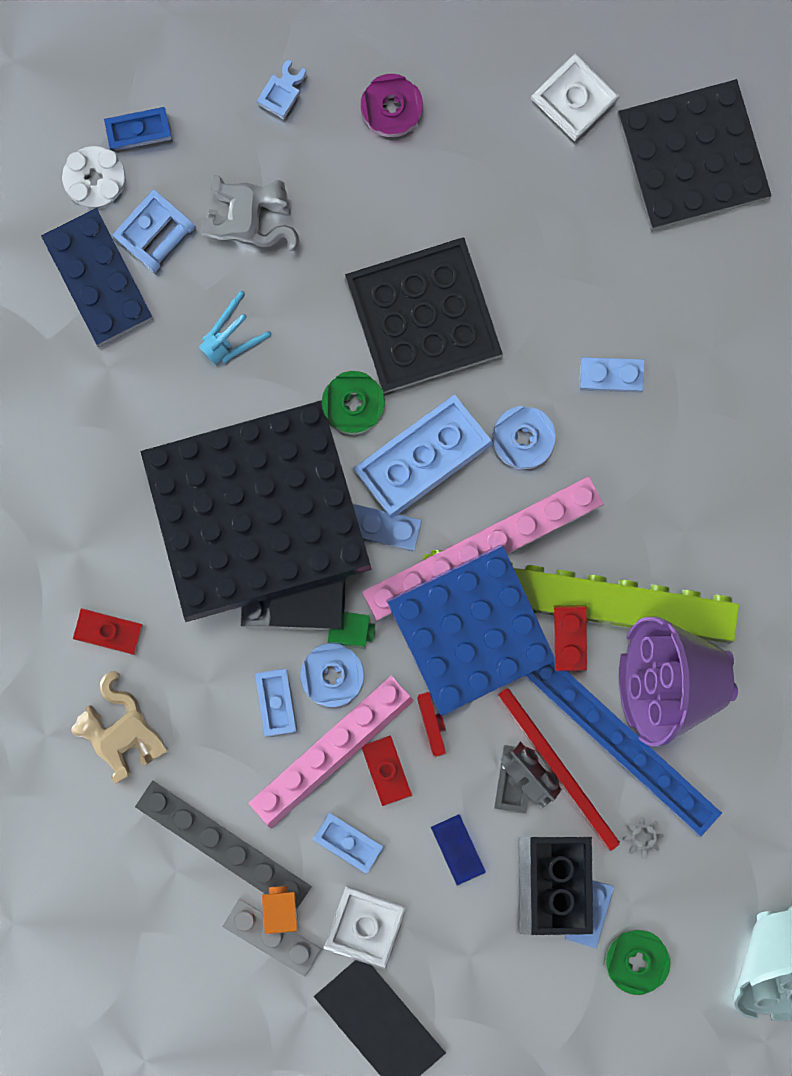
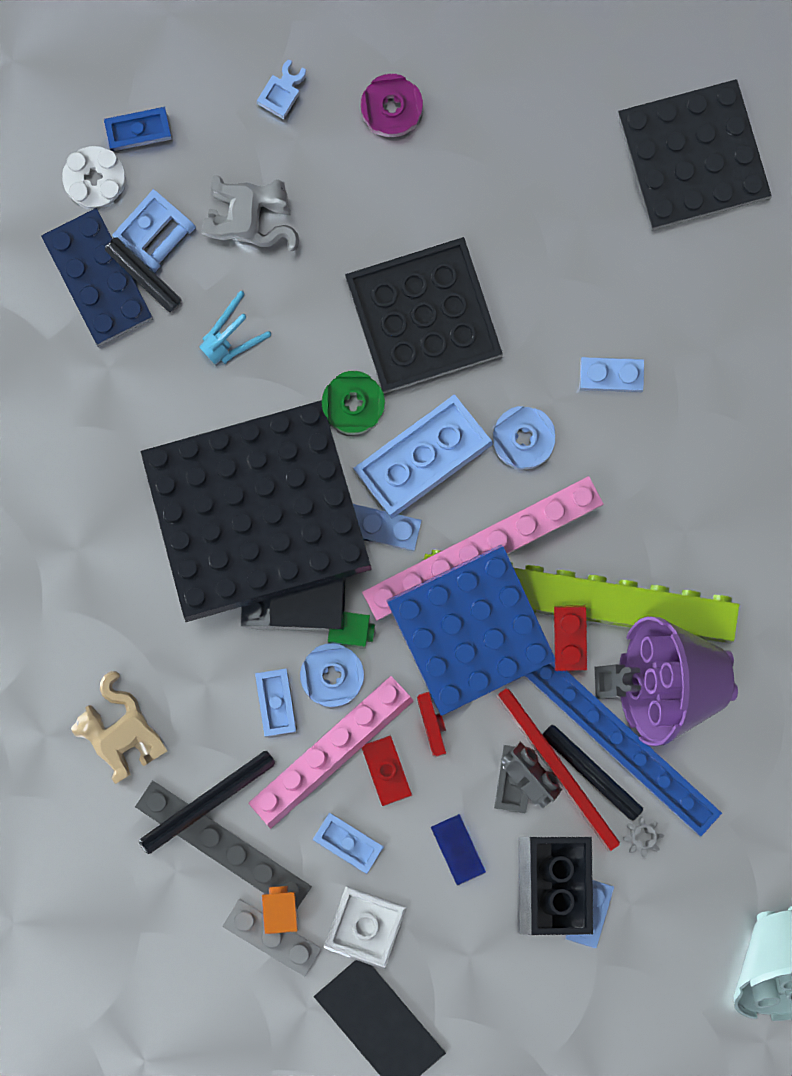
red plate [73,608,143,655] -> none
white plate [531,54,619,141] -> none
green plate [605,930,671,995] -> none
none -> black axle [105,237,181,312]
none -> black axle [139,751,275,854]
none -> black axle [542,724,643,821]
none -> dark grey plate [594,664,641,699]

